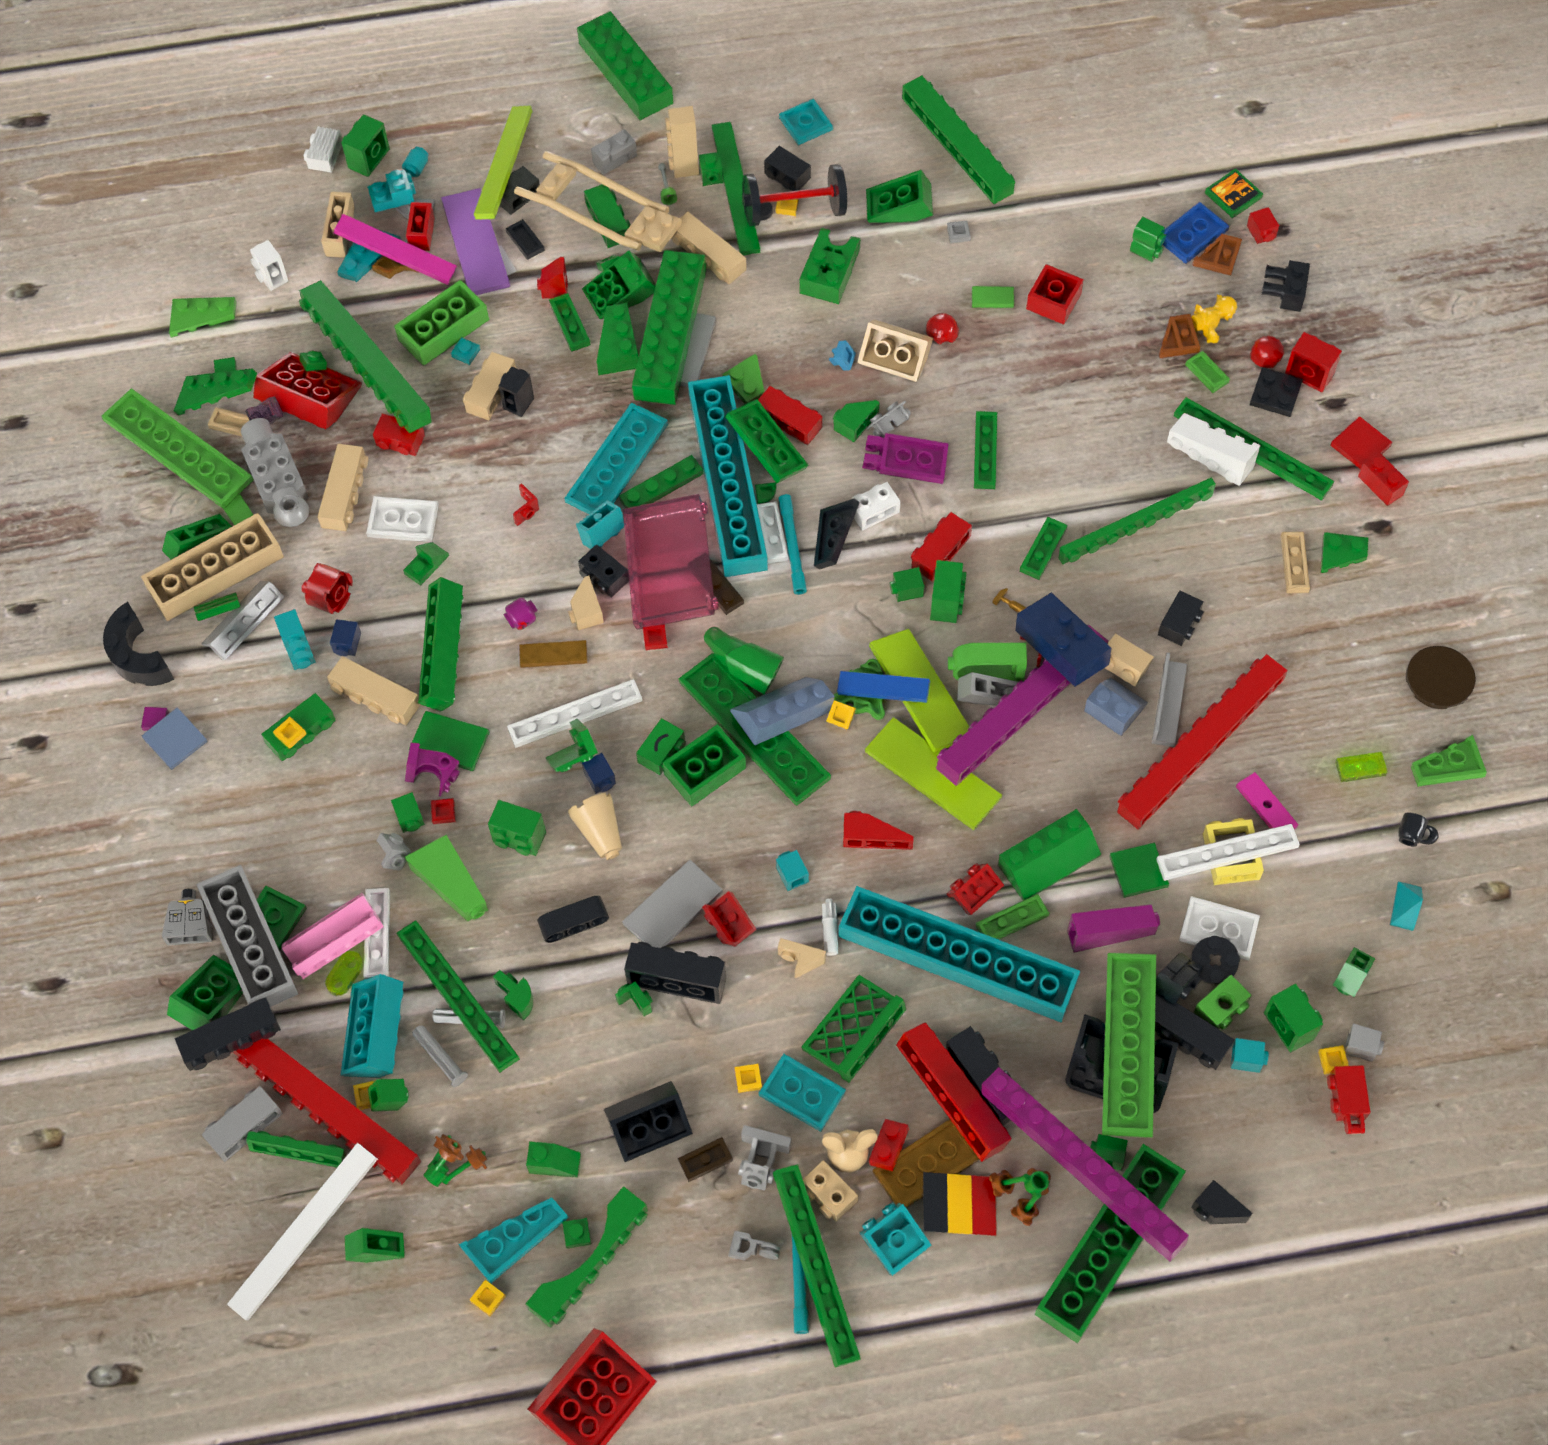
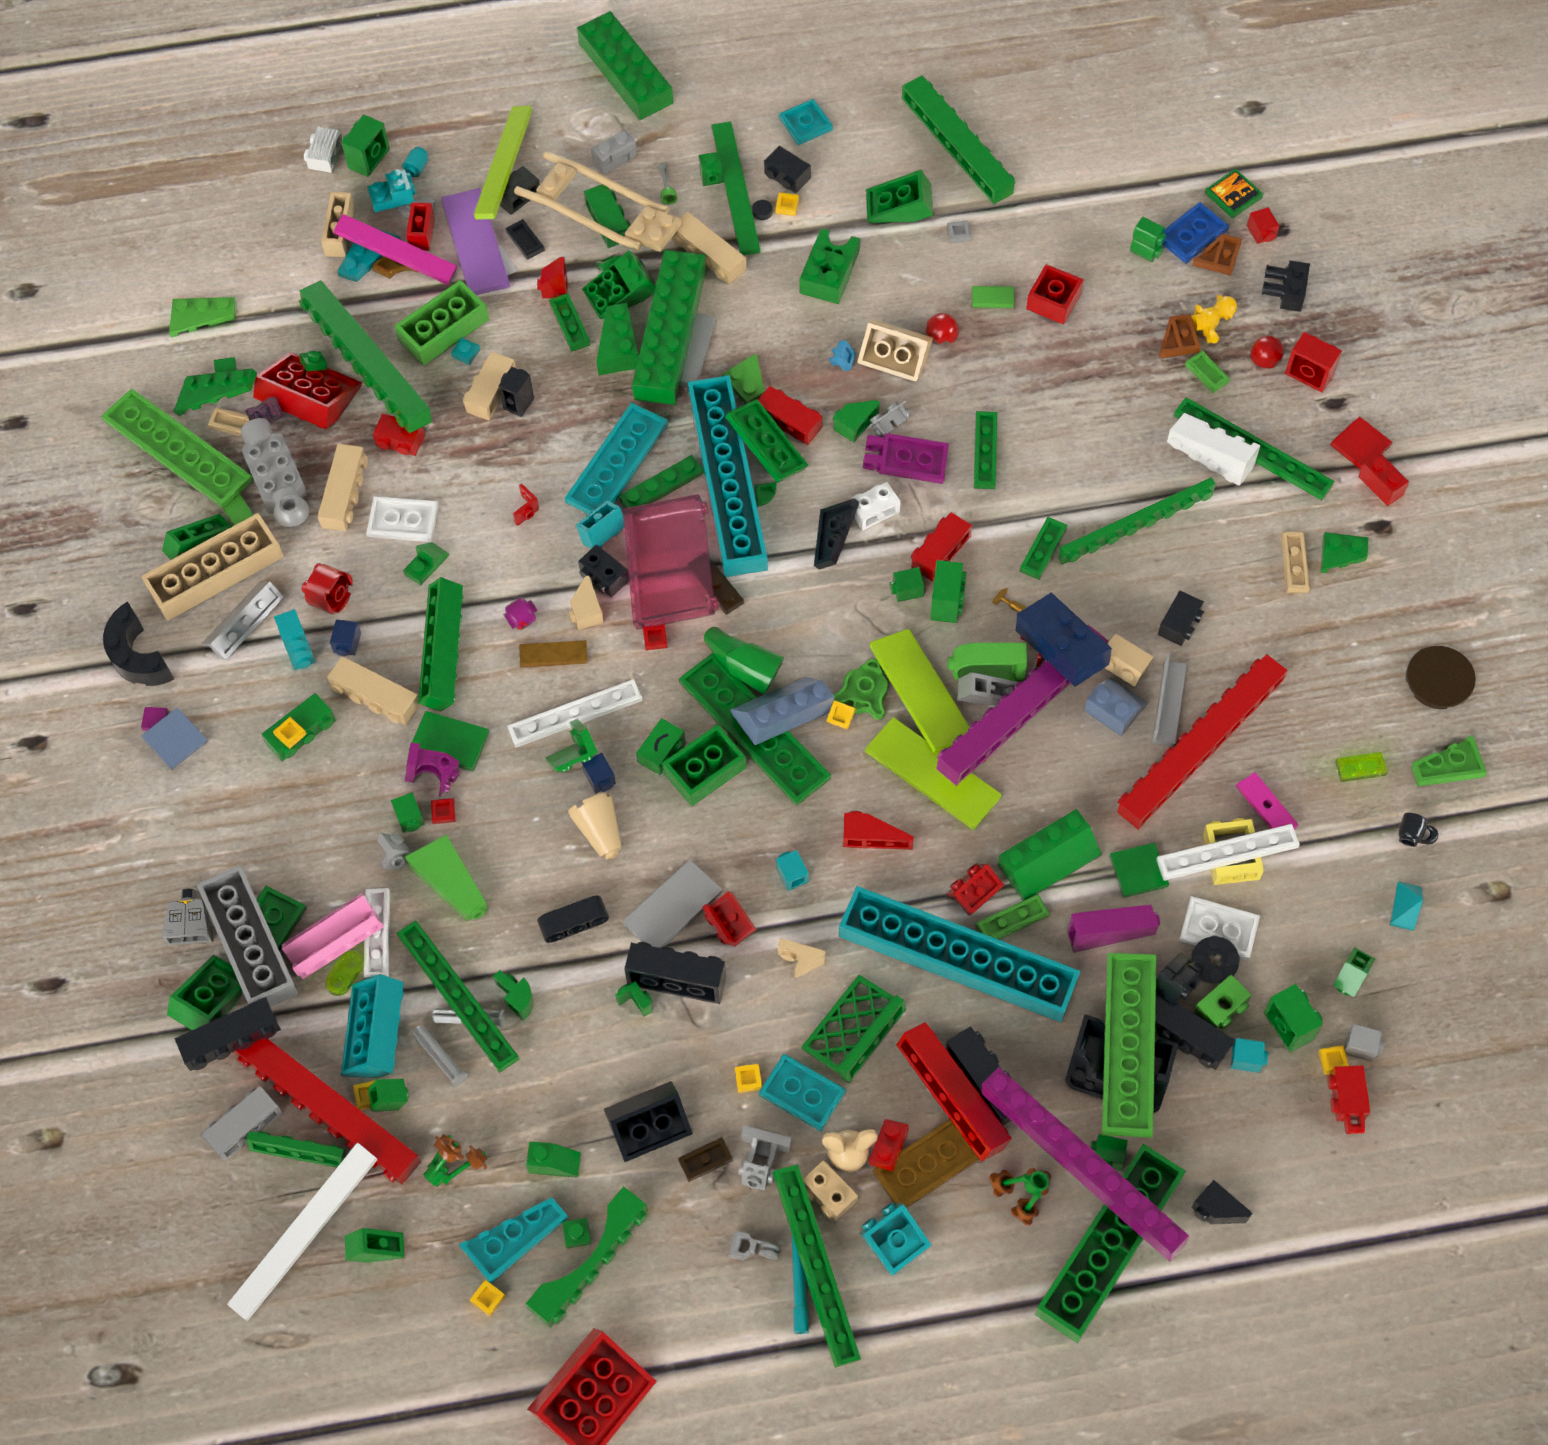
green tile [193,592,241,621] -> none
white brick [250,240,288,291] -> none
green brick [488,799,546,856] -> none
tan brick [665,106,699,178] -> none
black piece [742,164,848,226] -> none
white tile [756,501,789,564] -> none
teal piece [778,494,807,595] -> none
white piece [822,899,838,956] -> none
blue tile [837,671,930,703] -> none
sticker [923,1172,996,1236] -> none
black plate [1249,367,1303,417] -> none

